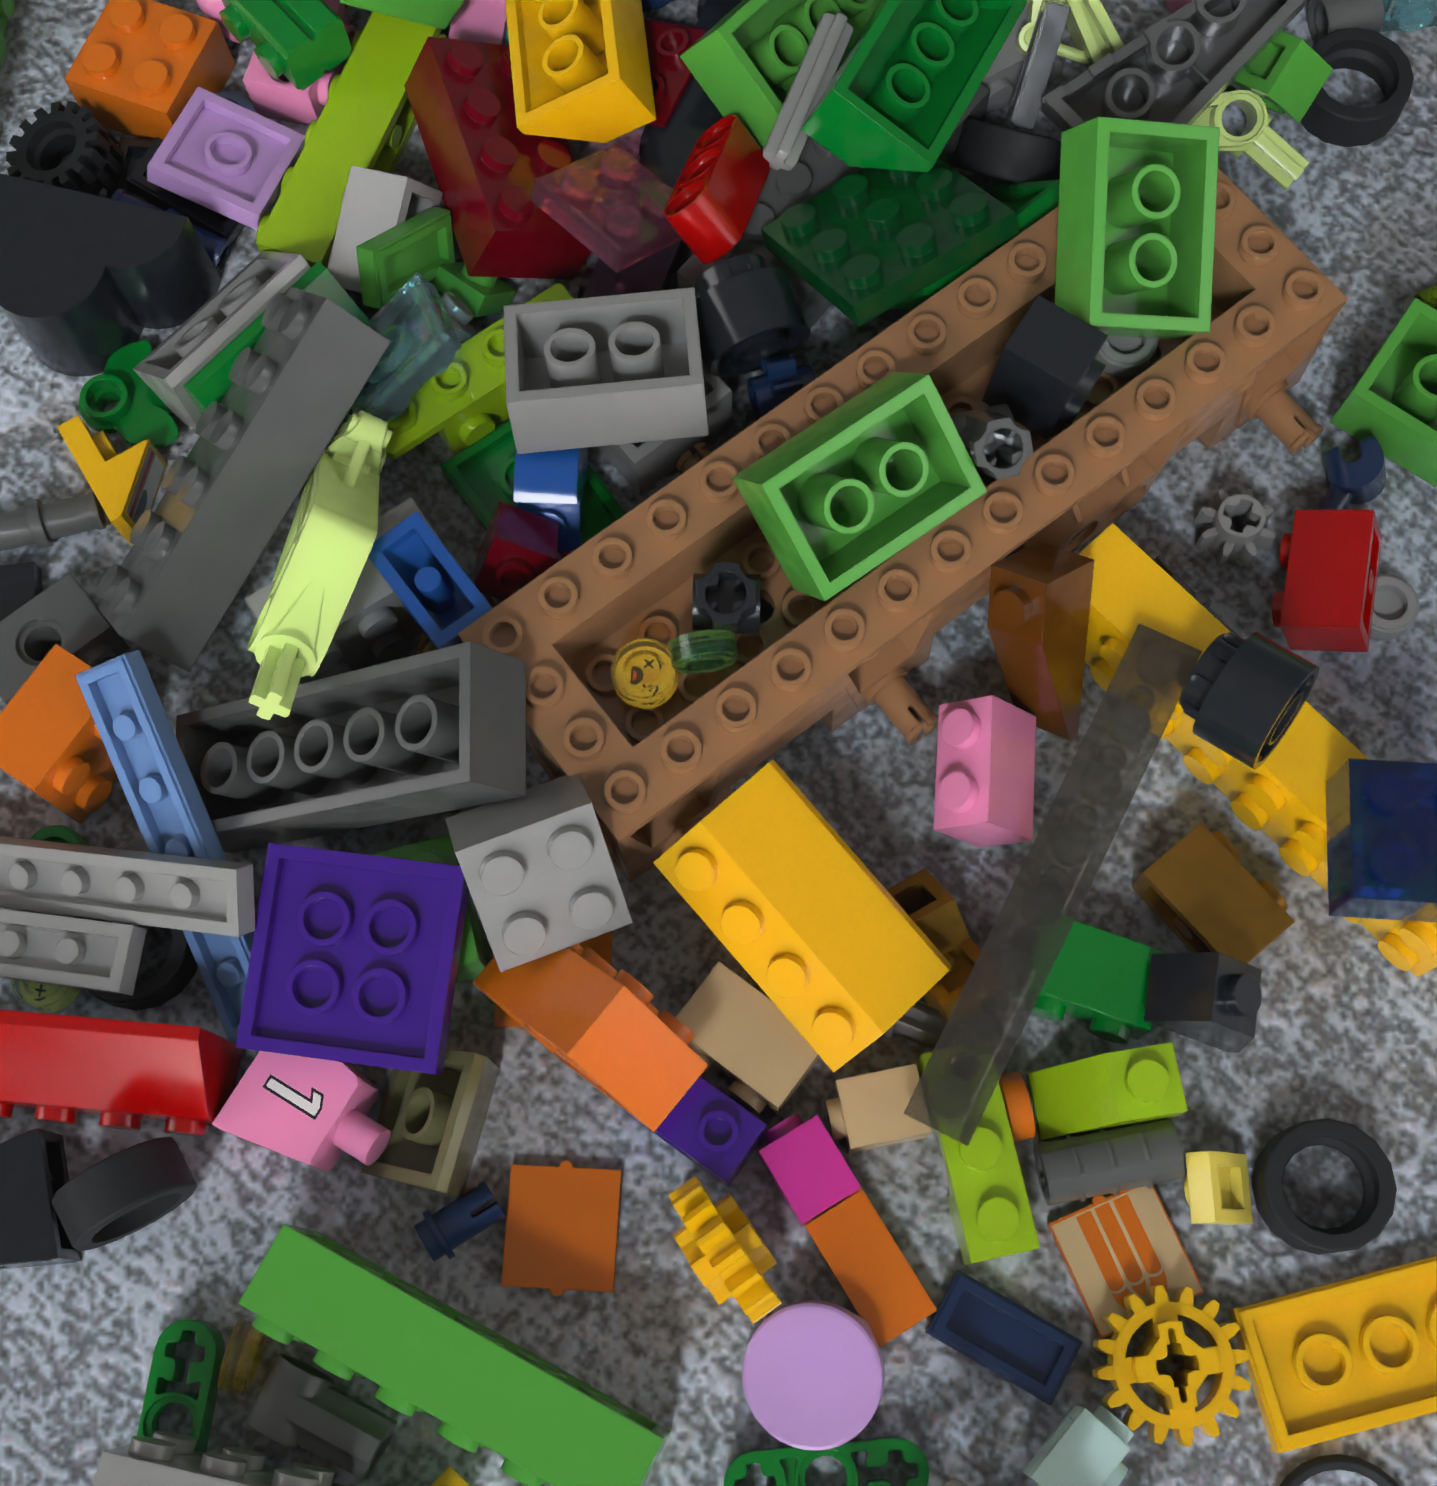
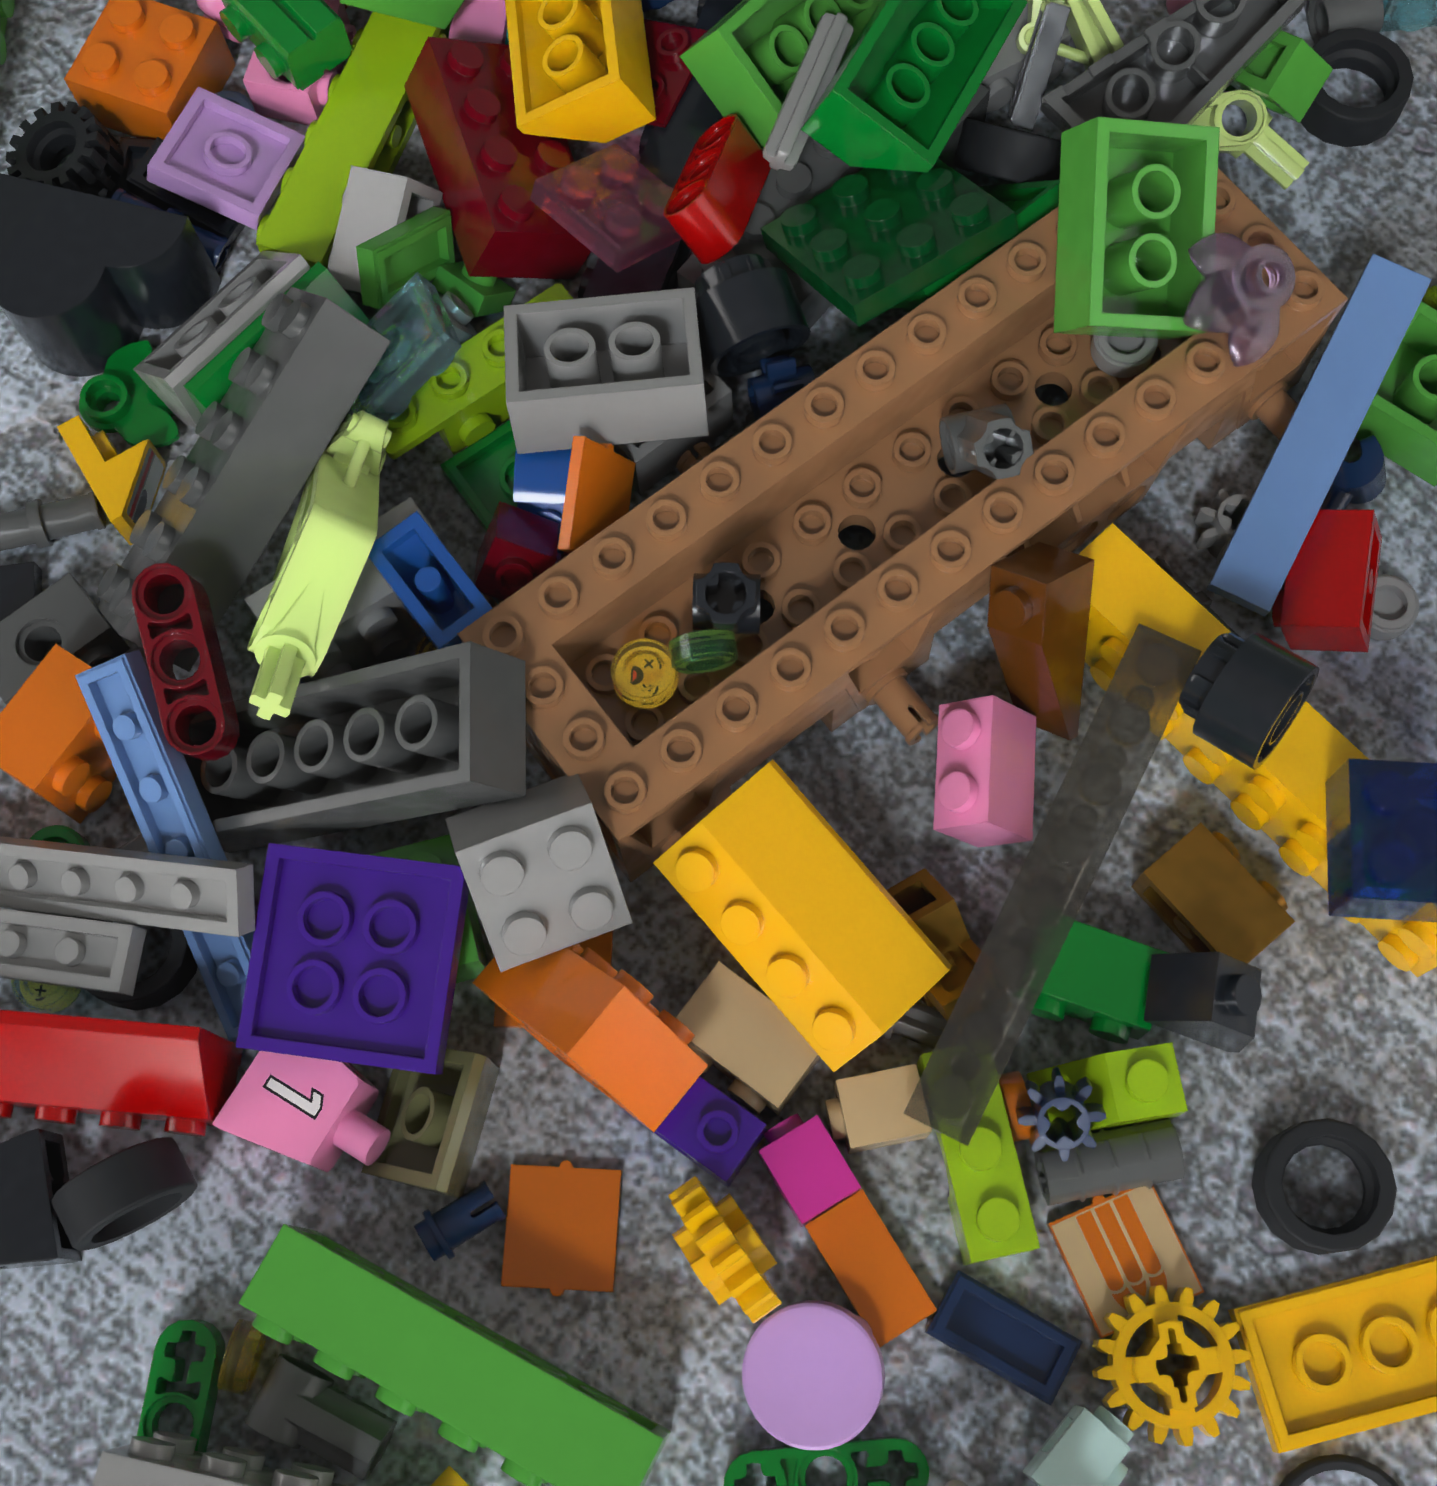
bright green brick [732,371,987,601] -> none
black brick [982,295,1108,440] -> none
light yellow plate [1184,1151,1253,1225] -> none
none -> dark red beam [132,563,240,761]
none -> orange piece [558,436,636,554]
none -> dark blue gear [1016,1067,1106,1162]
none -> plate [1183,233,1296,367]
none -> medium blue tile [1206,254,1432,617]

